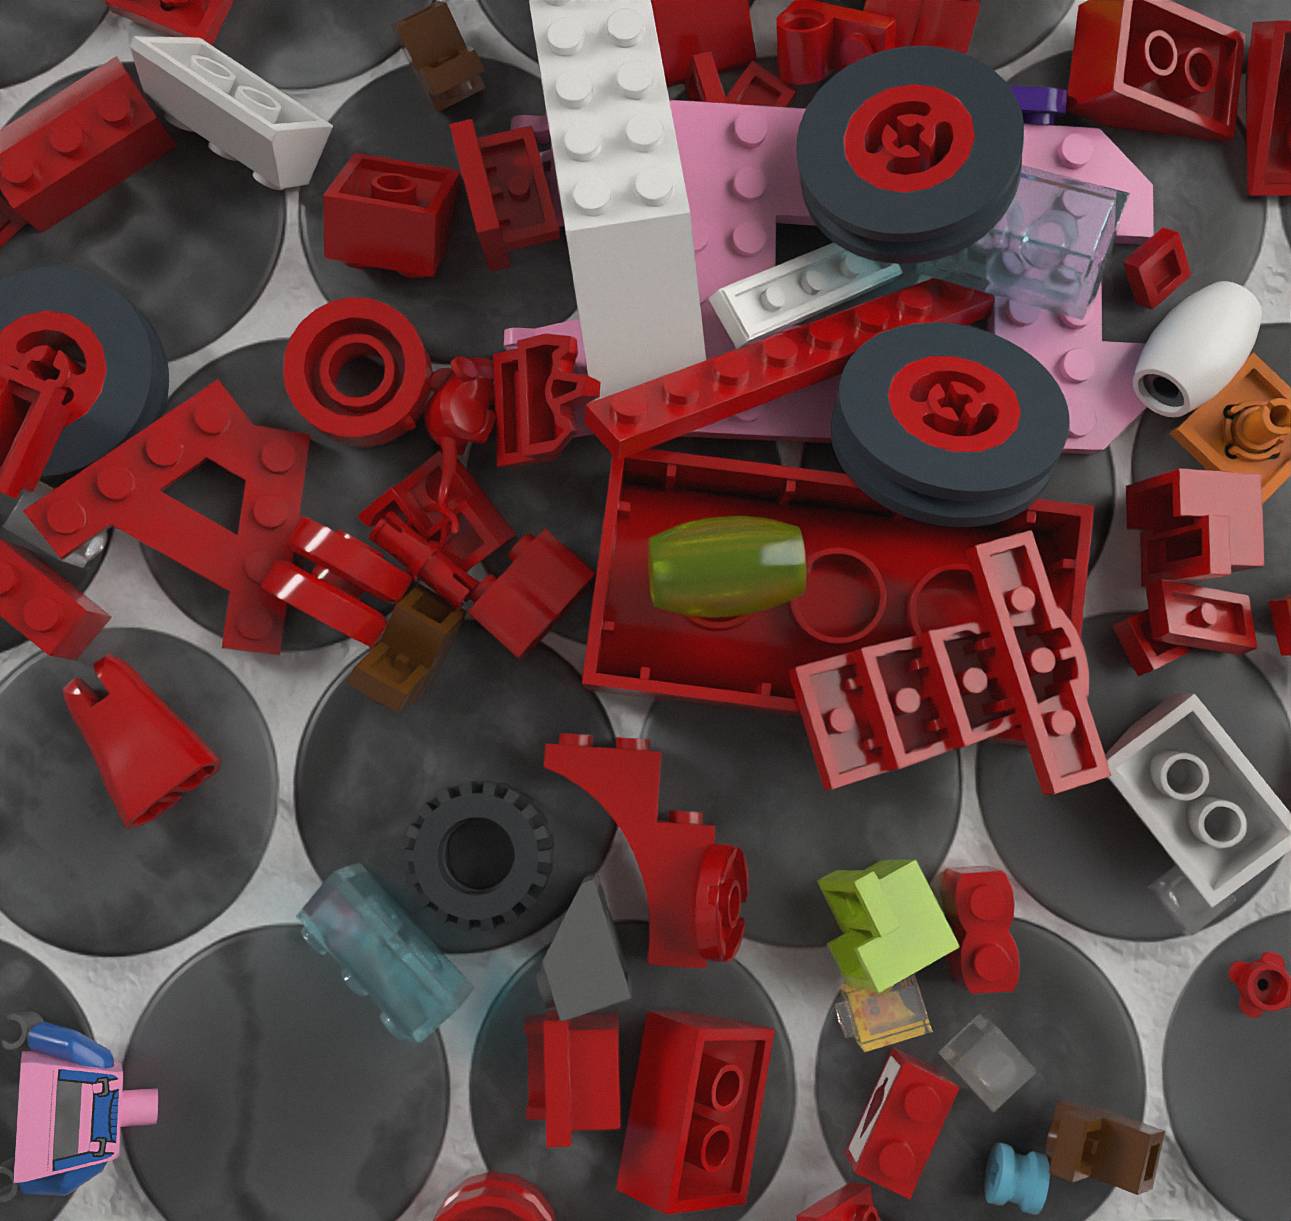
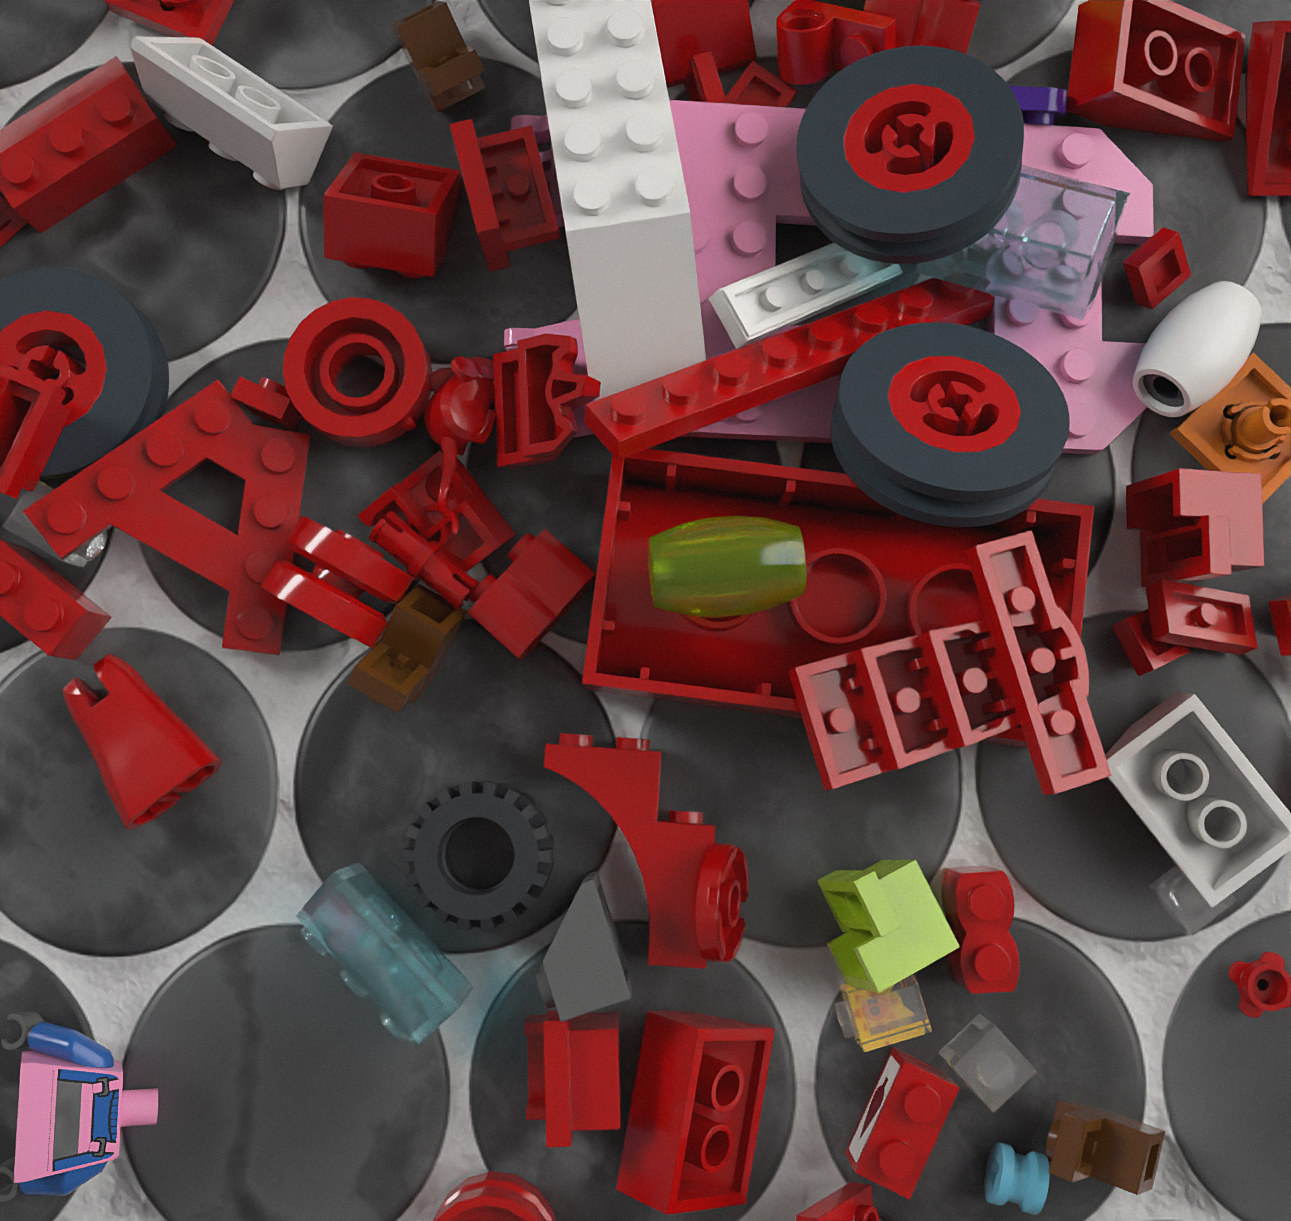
none -> red plate [230,377,302,432]

